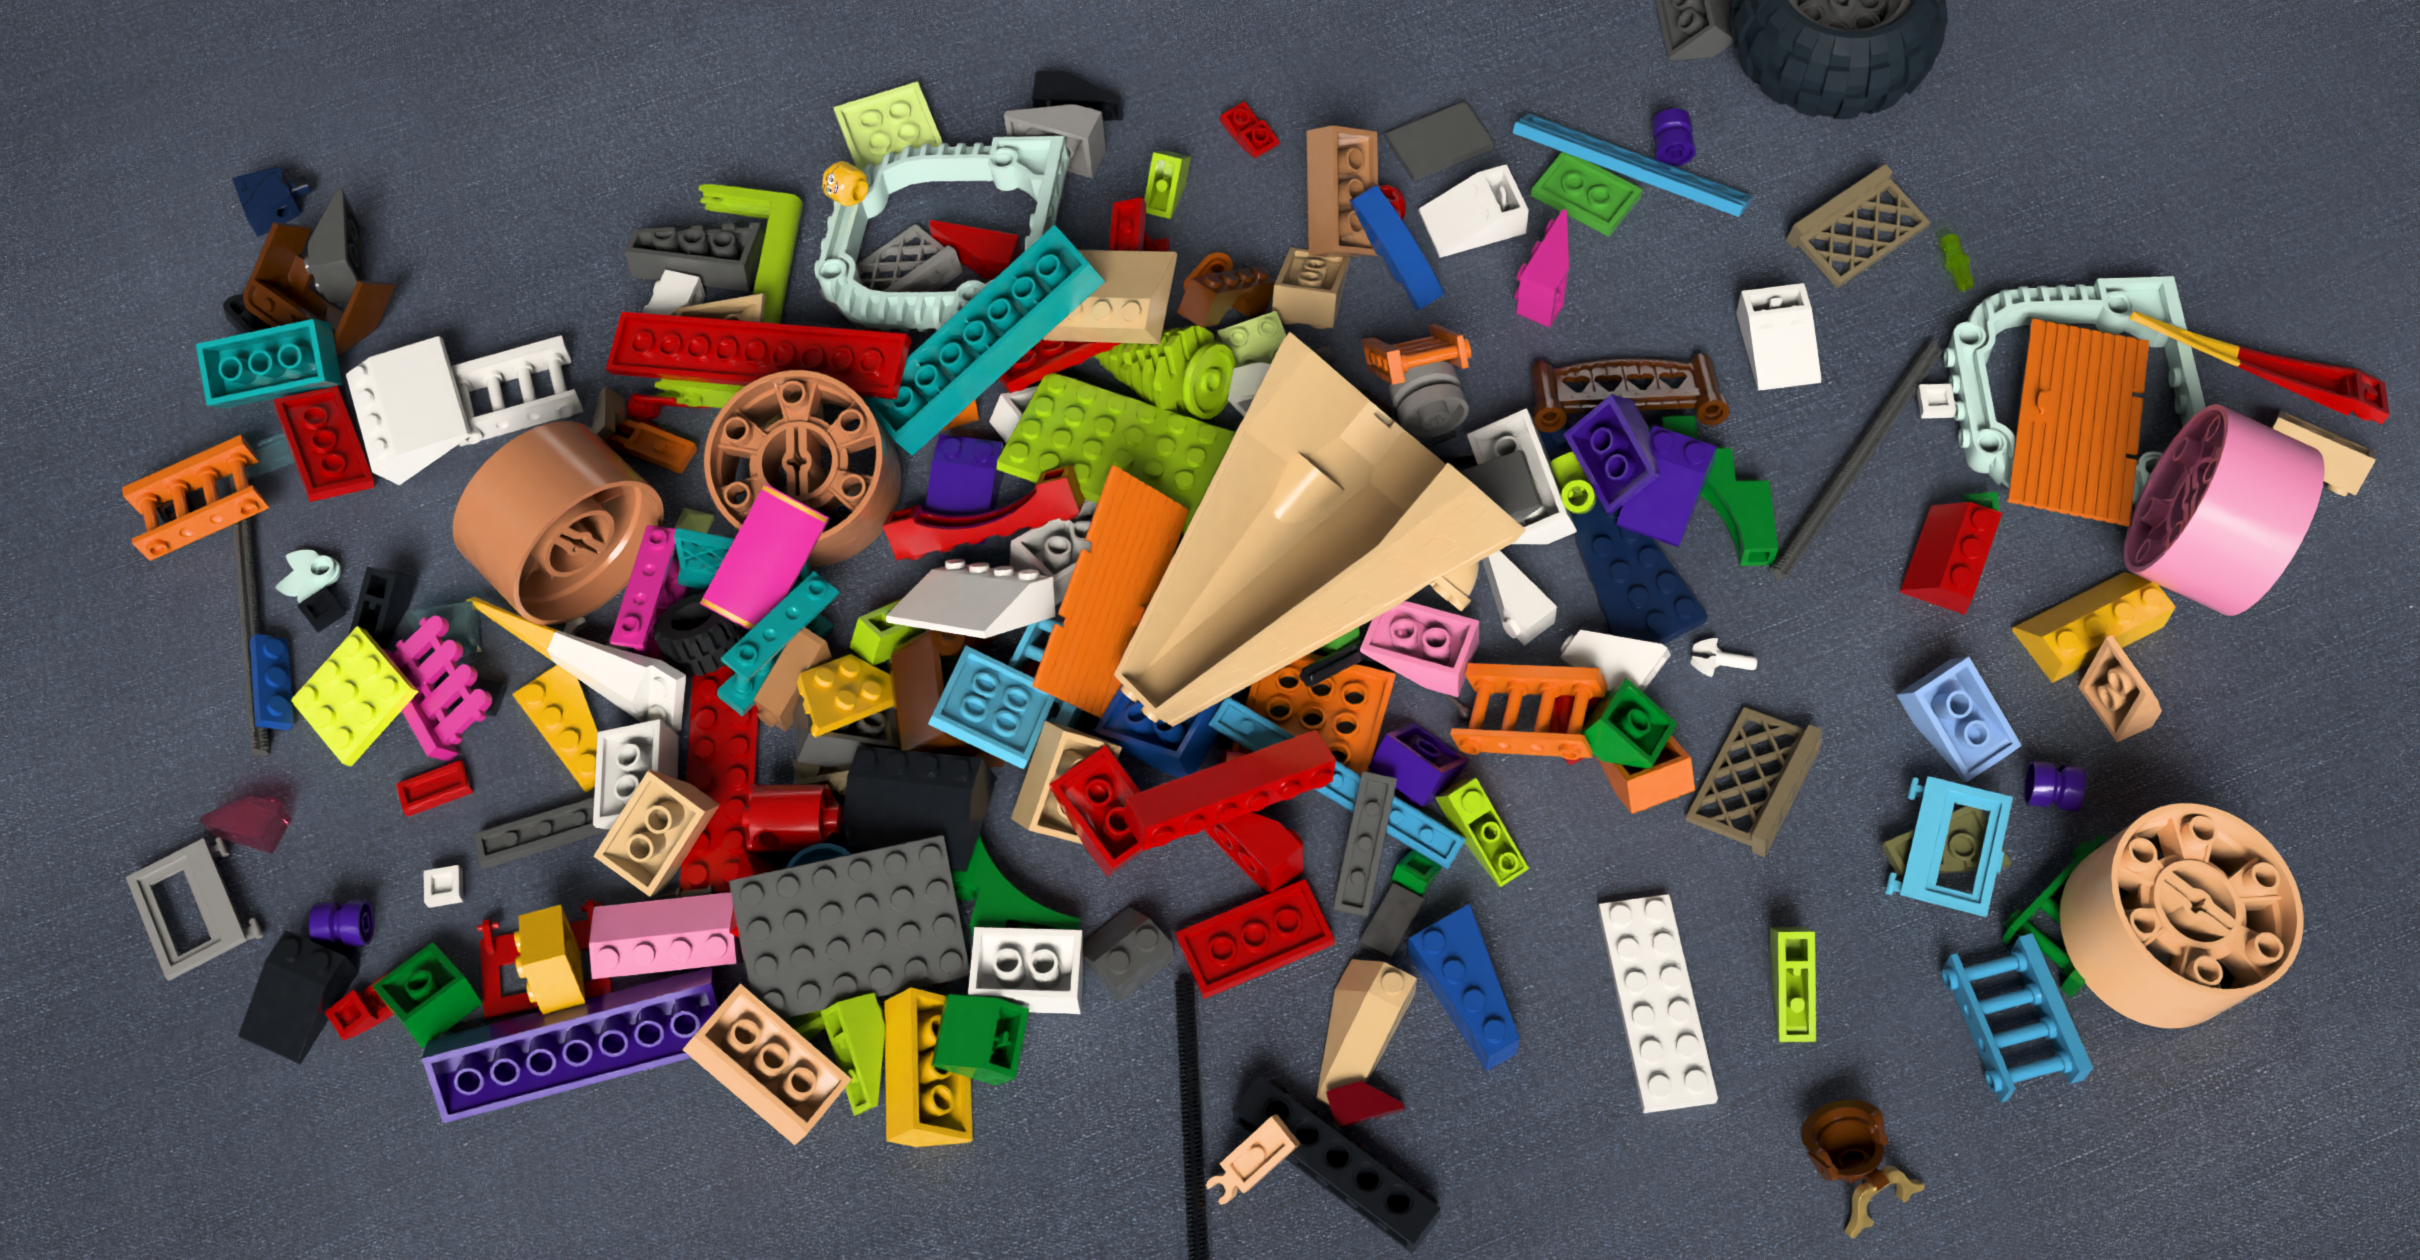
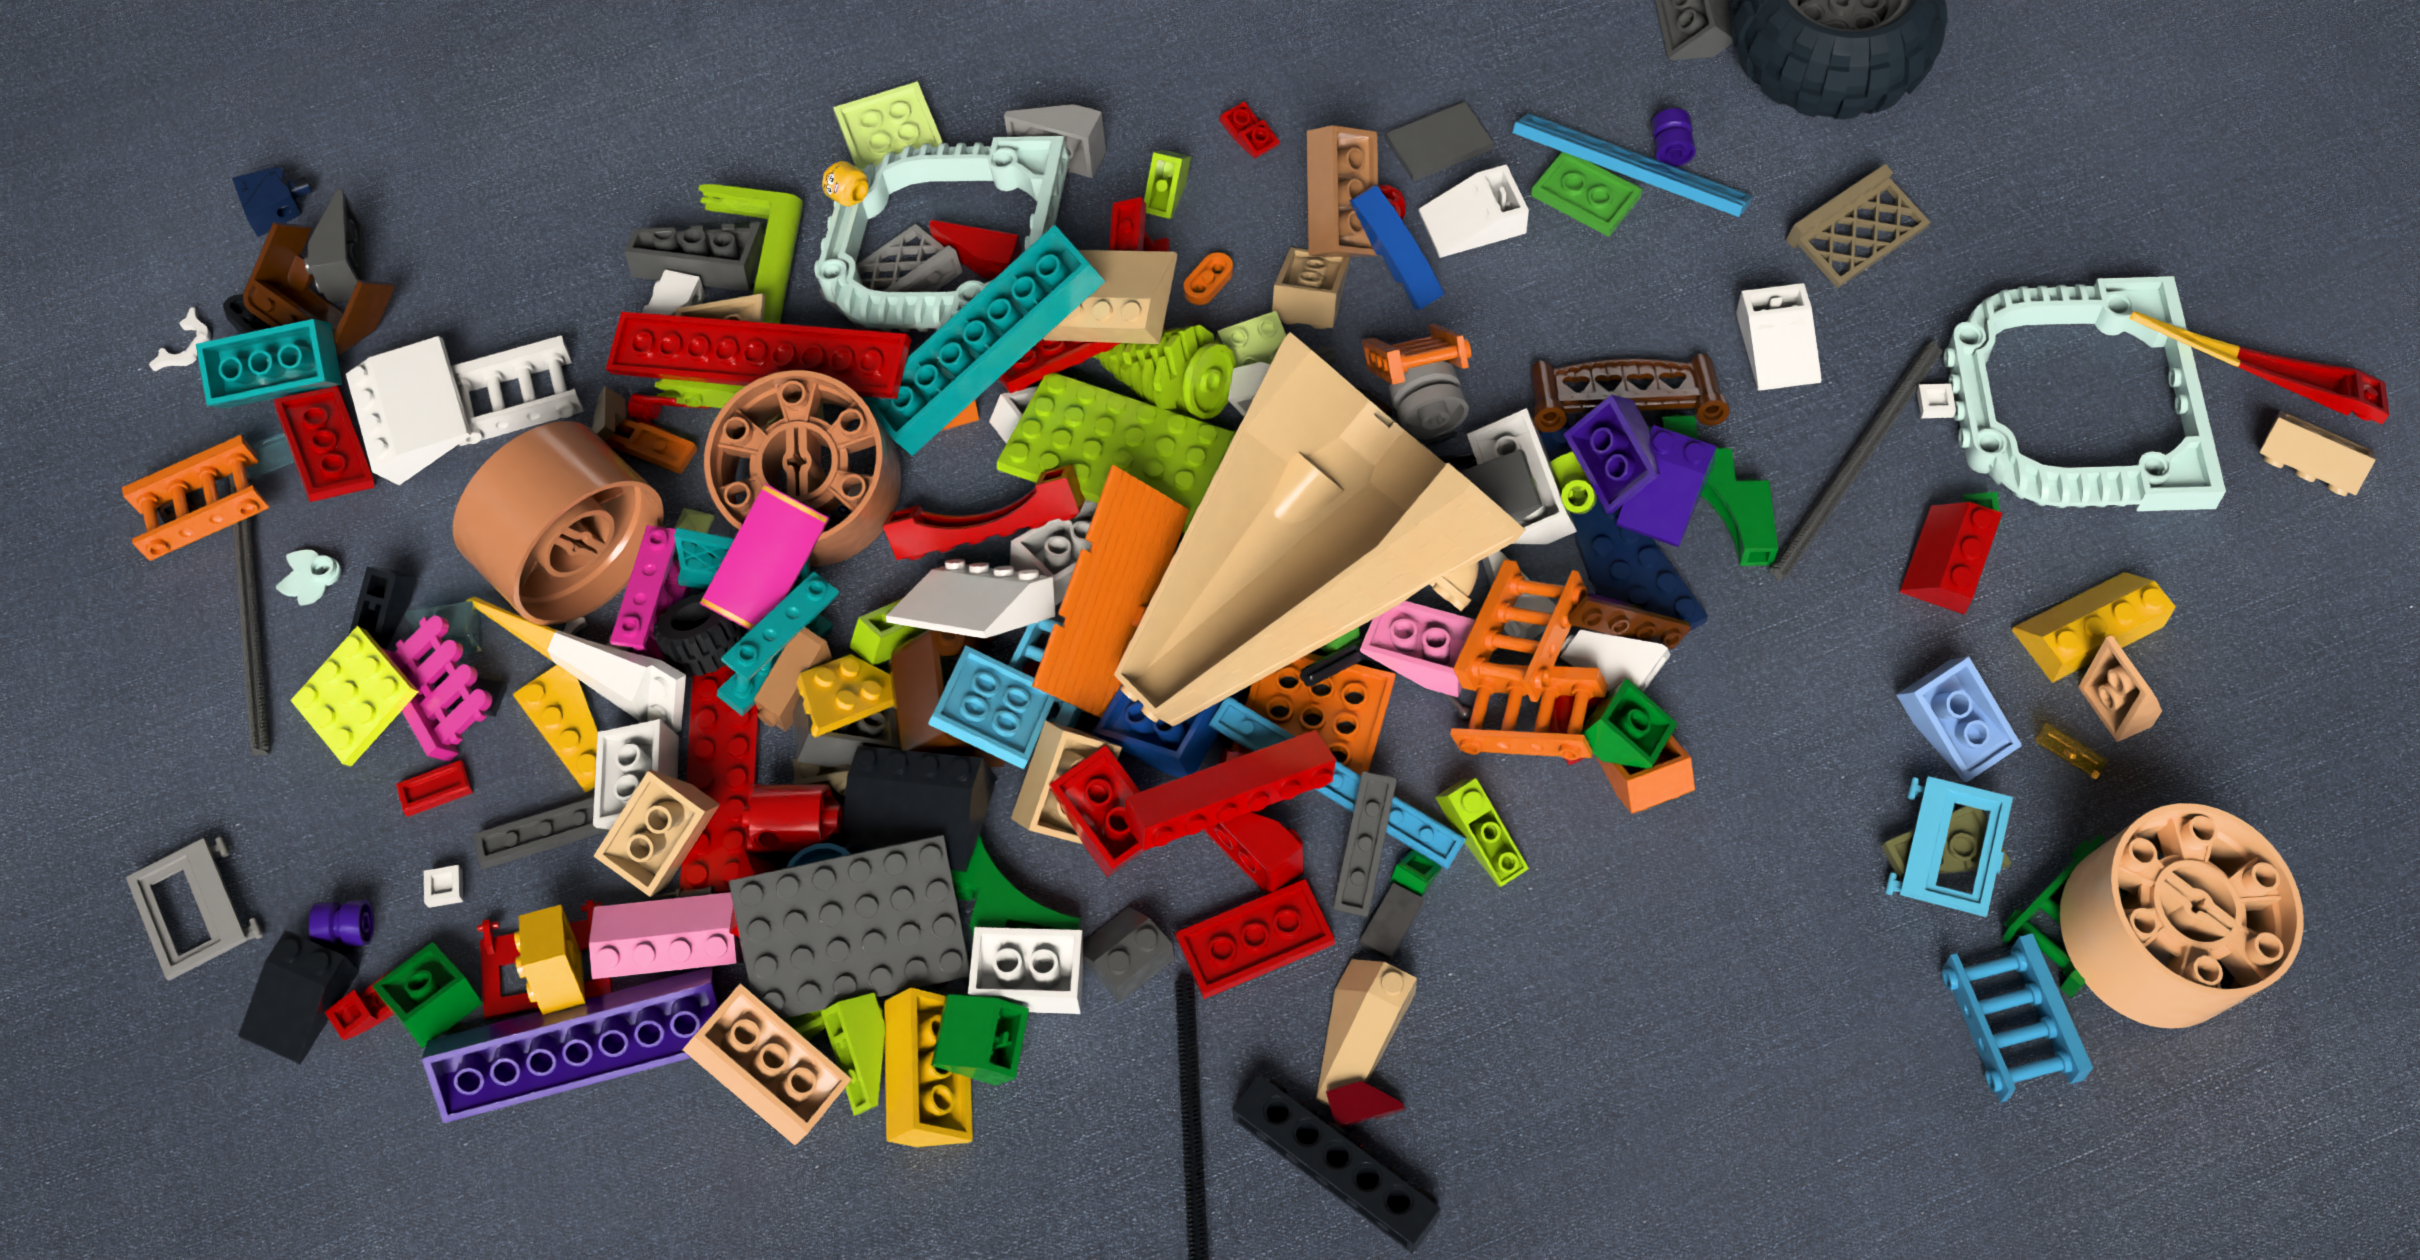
clear pink slope [200,795,292,855] -> none
blue plate [250,634,294,731] -> none
black plate [297,587,346,633] -> none
dark purple slope [925,434,1004,545] -> none
black slope [1032,71,1123,121] -> none
reddish brown arch [1177,265,1276,328] -> none
light nougat plate [1206,1114,1301,1204] -> none
dark purple slope [1368,722,1469,807] -> none
blue wedge [1407,903,1520,1072] -> none
dark pink slope [1514,209,1569,328] -> none
white plate [1598,894,1718,1113] -> none
dark tan fence [1686,707,1822,858] -> none
white bar [1690,638,1757,677] -> none
lime slope [1770,927,1816,1042] -> none
reddish brown helmet [1801,1099,1925,1239] -> none
clear neon green axle [1939,234,1974,292] -> none
orange door [2007,318,2149,526] -> none
dark purple wheel [2024,760,2086,812] -> none
bright pink wheel [2124,404,2325,616] -> none
none -> white helmet [149,307,211,371]
none -> orange fence [1453,559,1587,702]
none -> reddish brown bracket [1568,593,1691,649]
none -> clear yellow slope [2035,722,2109,779]

